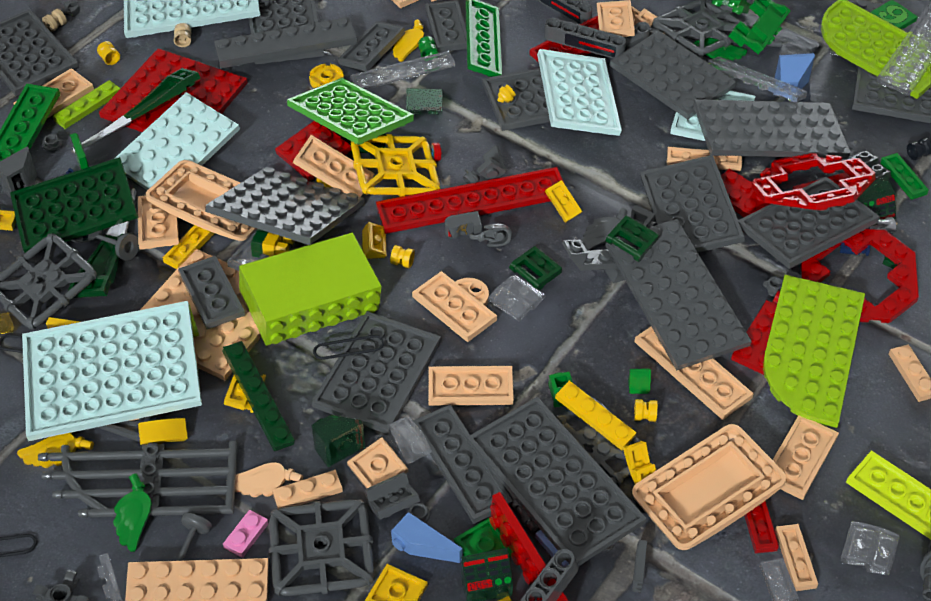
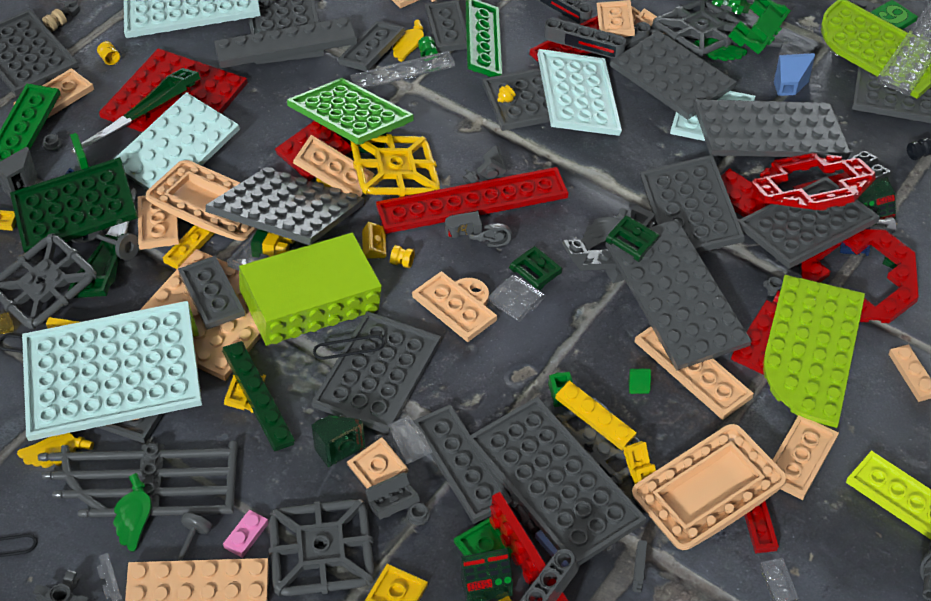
lime plate [53,80,120,129] -> none
yellow slope [138,418,188,445] -> none
tan wheel [174,23,191,47] -> none
light nougat animal [226,462,303,498] -> none
light nougat plate [272,470,343,509] -> none
yellow tile [309,64,344,88] -> none
medium blue slope [391,512,462,563] -> none
clear green slope [406,88,444,115] -> none
light nougat plate [428,366,513,406] -> none
red tile [431,143,442,161] -> none
yellow plate [545,180,582,223] -> none
yellow wheel [634,399,658,422] -> none
light nougat plate [667,147,742,171] -> none
clear plate [709,57,807,102] -> none
light nougat plate [775,524,818,591] -> none
clear slope [841,521,900,575] -> none
green plate [880,153,929,200] -> none

